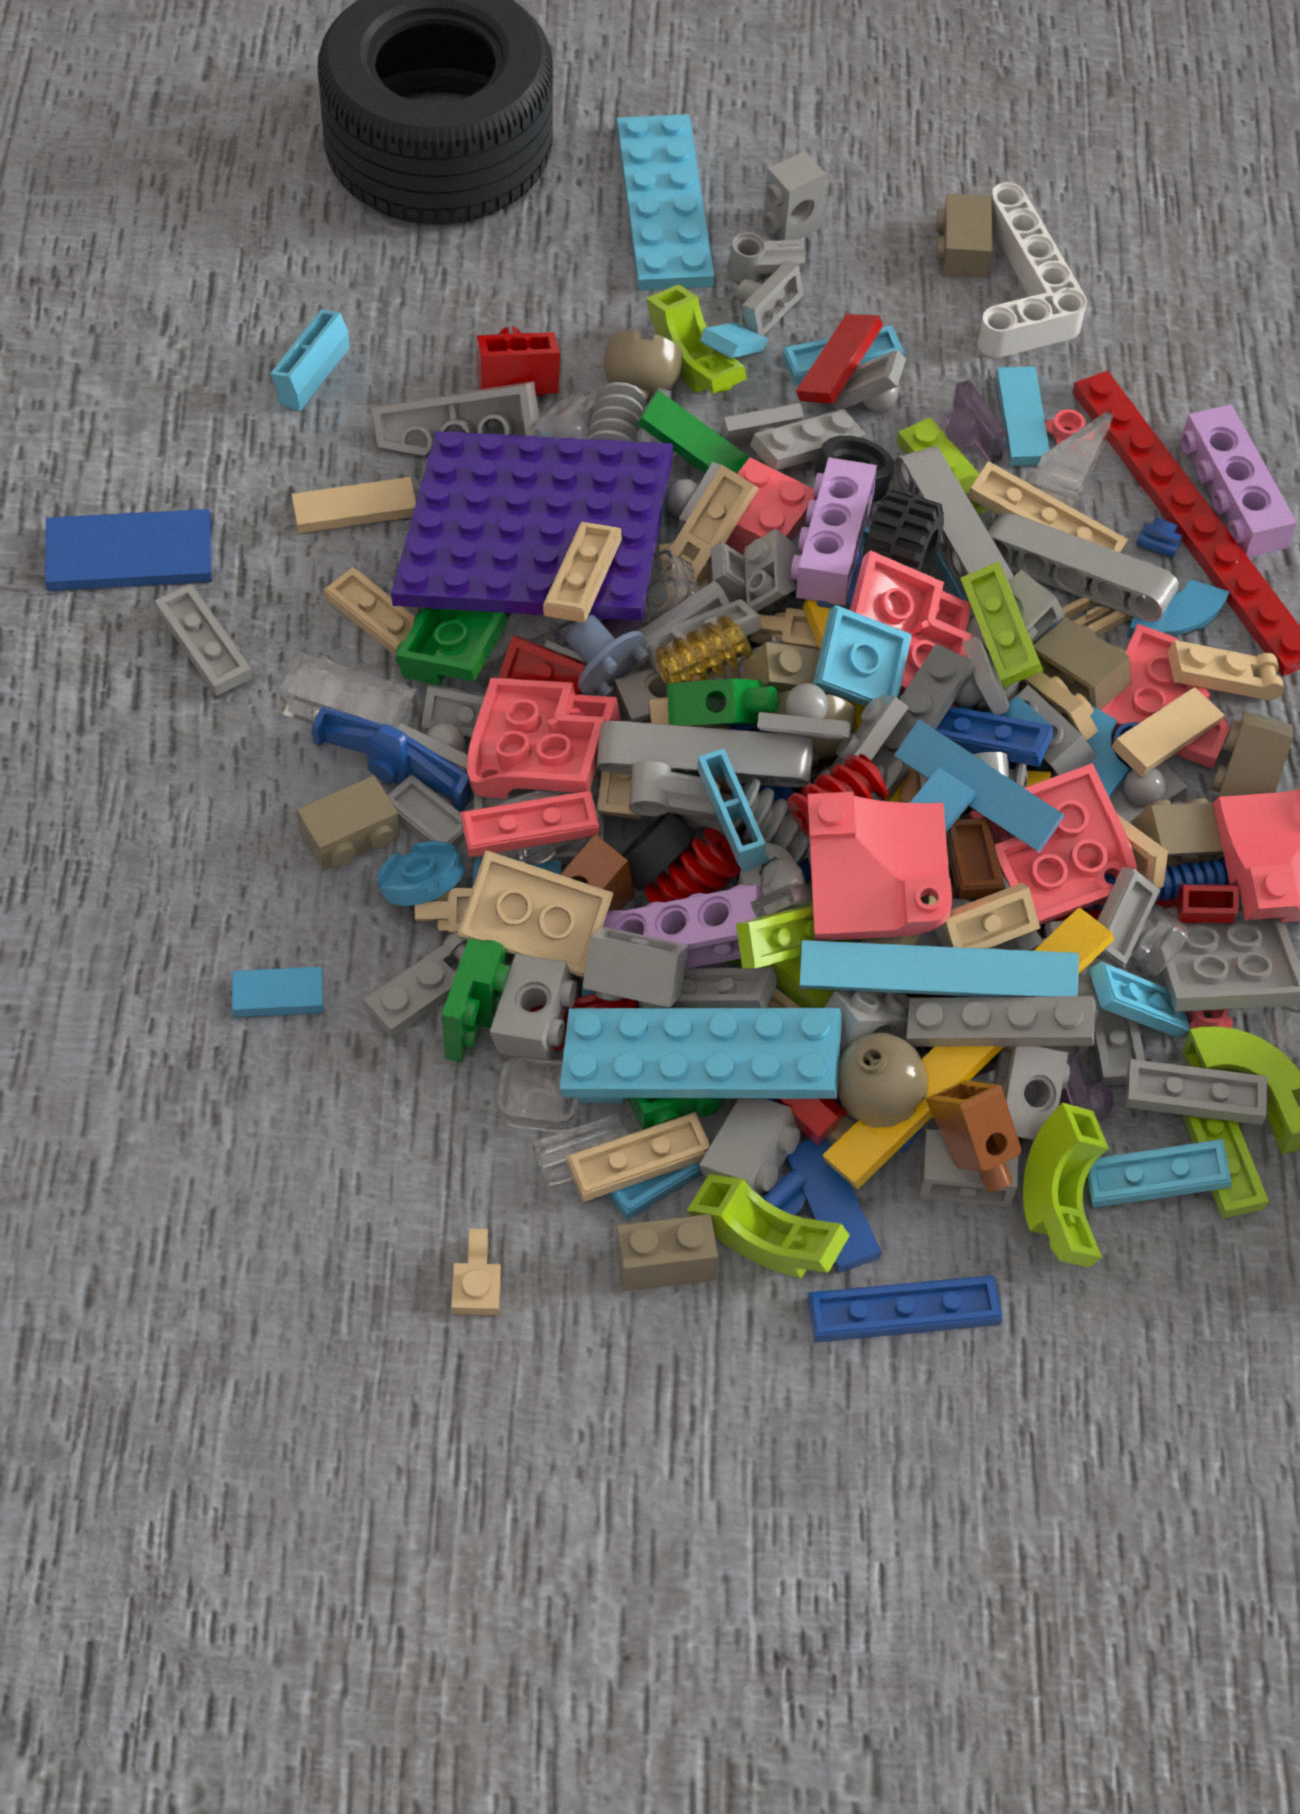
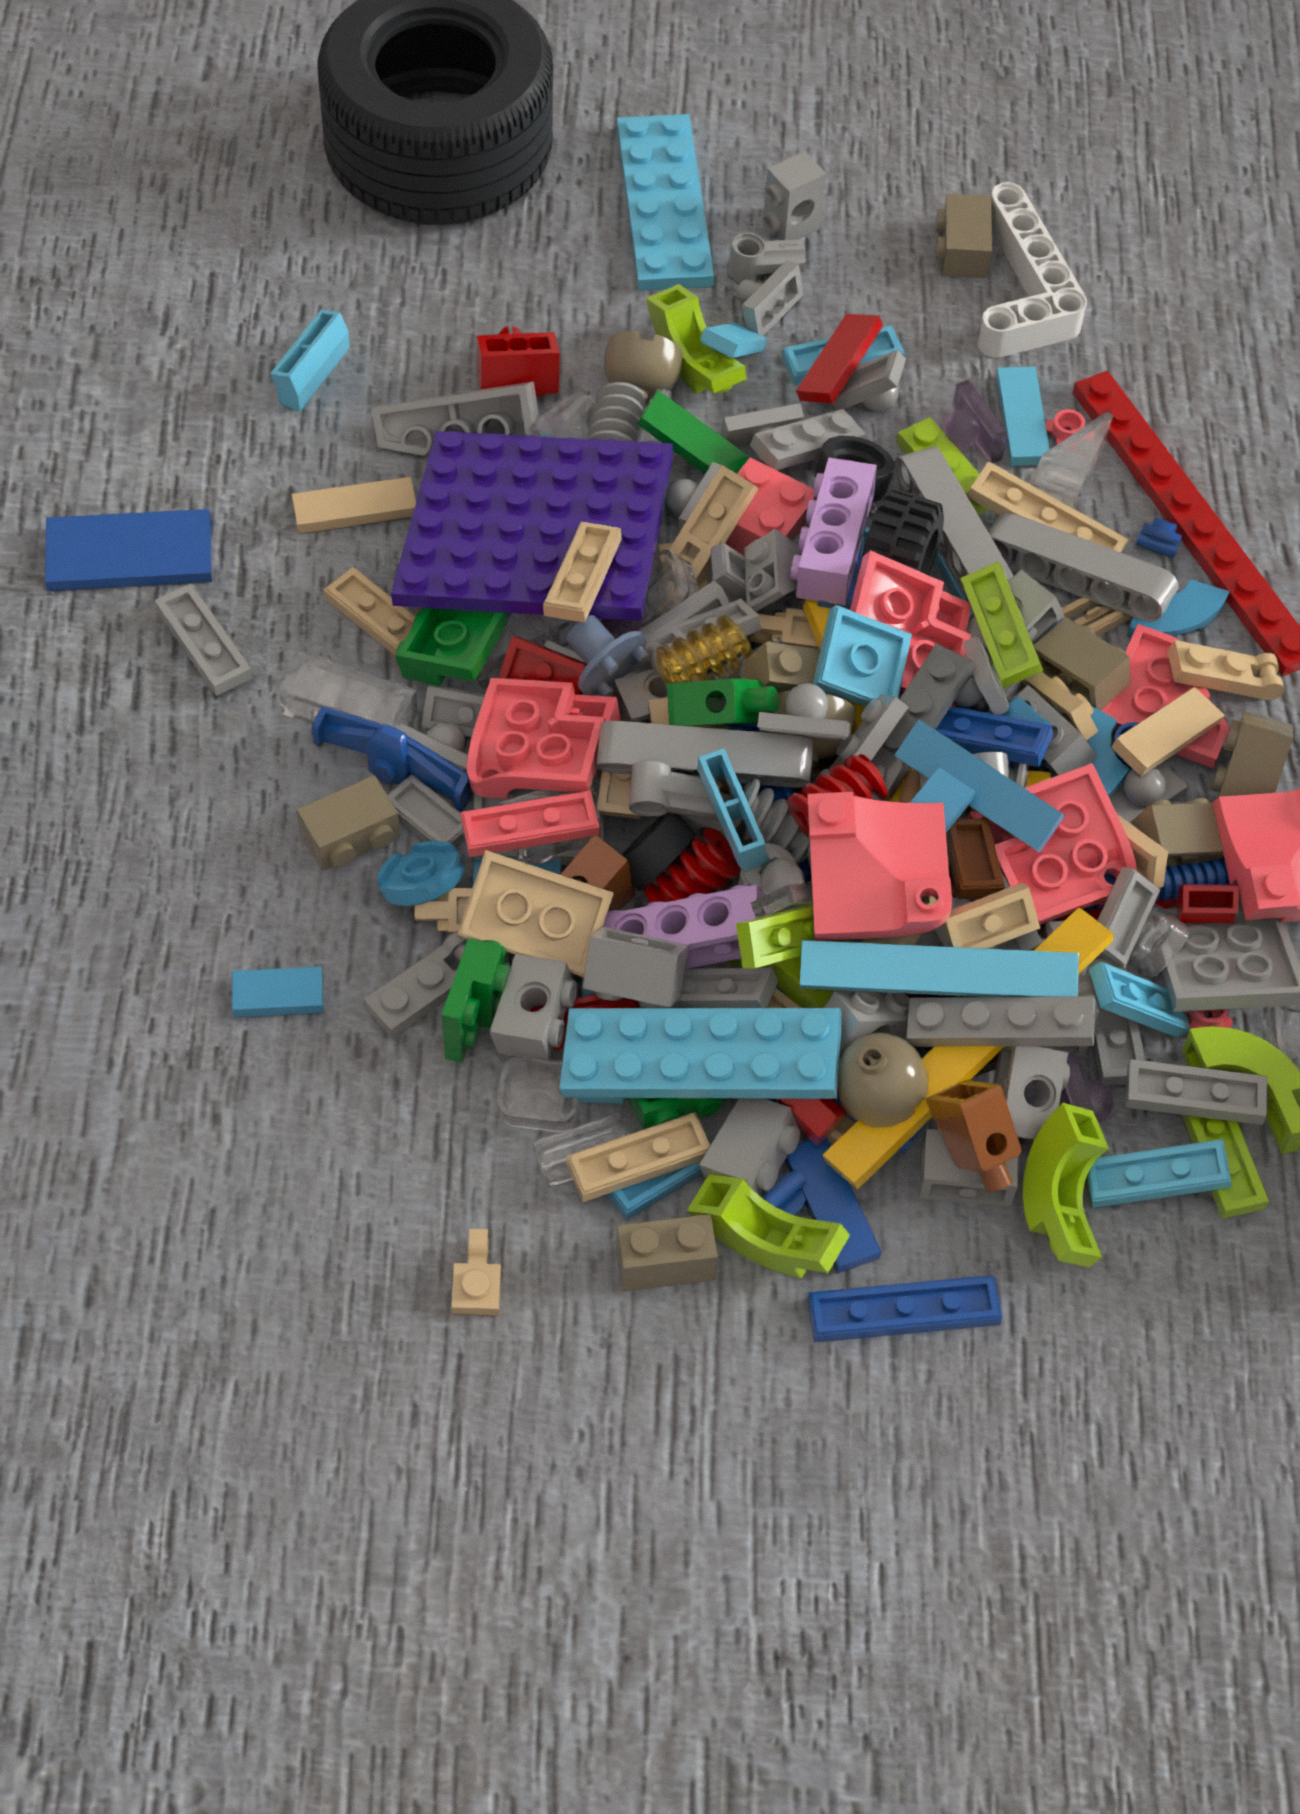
lavender brick [1180,404,1297,558] -> none

